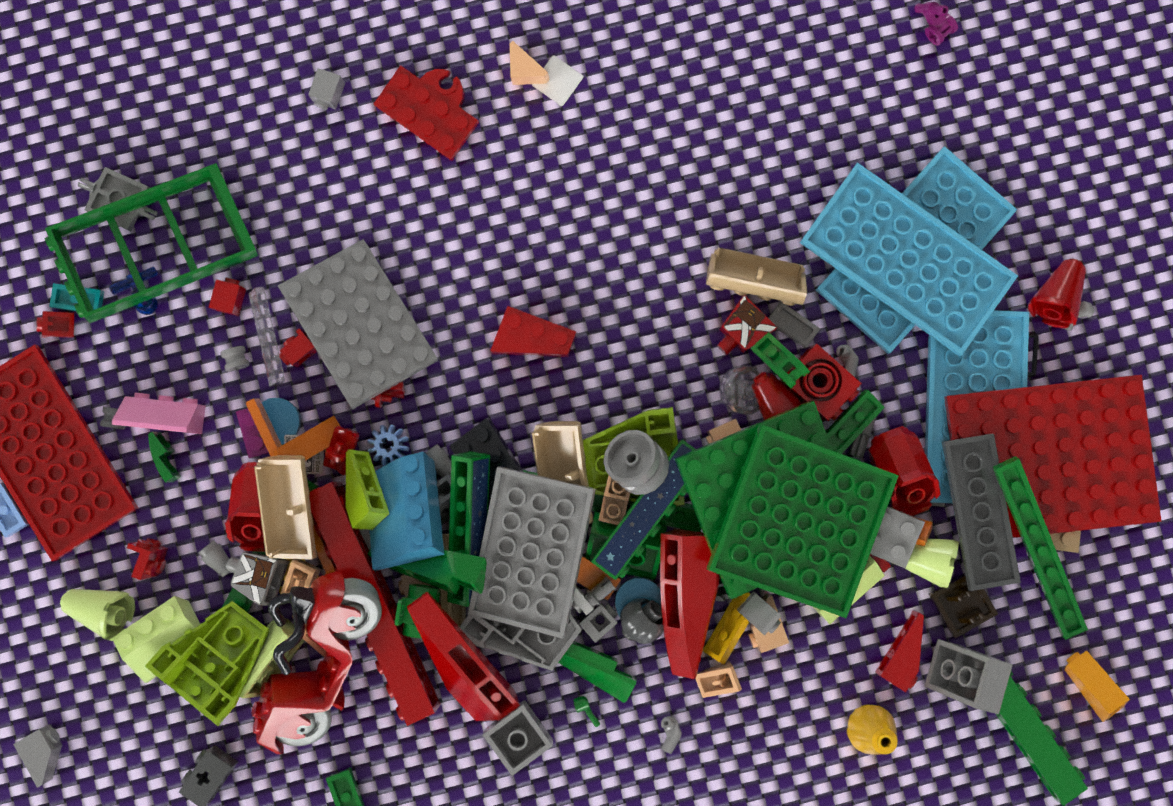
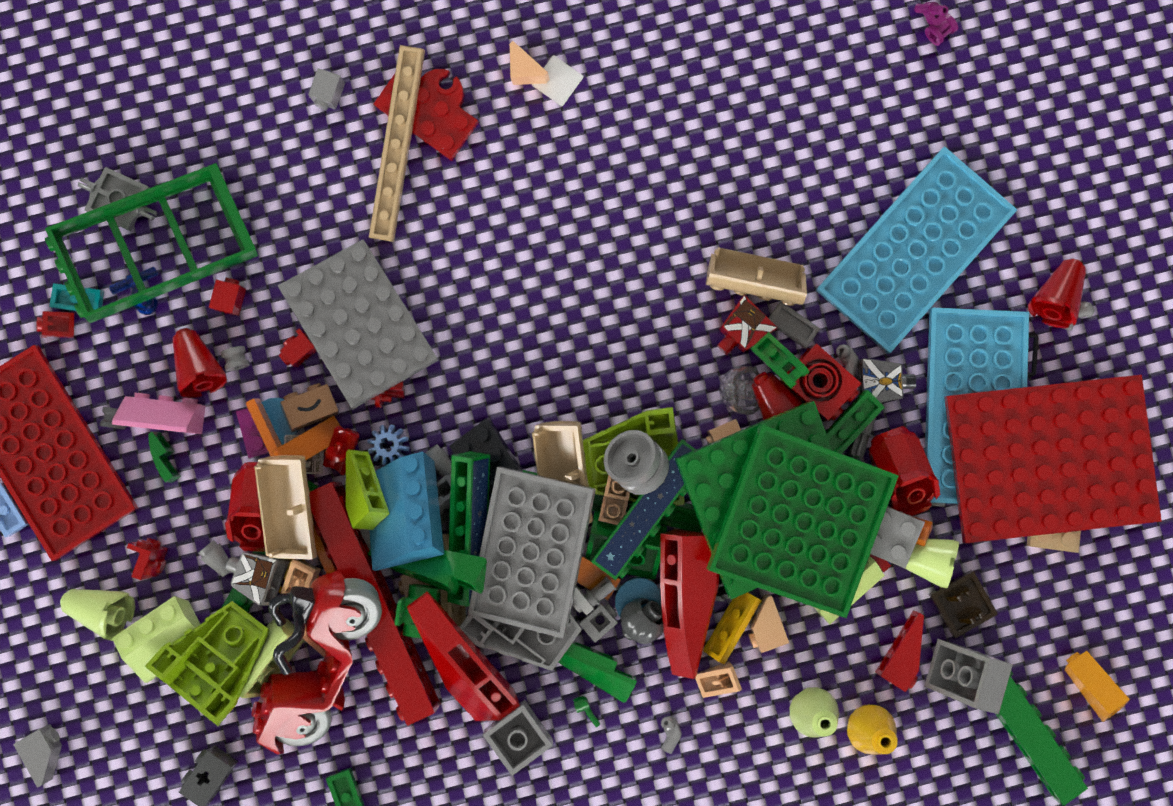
clear tile [249,287,285,387] -> none
red wedge [490,306,577,357] -> none
light grey slope [737,591,781,635] -> none
medium azure plate [799,162,1018,356] -> none
dark grey plate [942,433,1021,591] -> none
green plate [992,456,1088,640] -> none
none -> red cone [172,328,227,398]
none -> medium nougat brick [280,383,339,432]
none -> tan tile [369,45,425,242]
none -> yellowish green cone [789,687,839,737]
none -> torso [857,359,916,403]

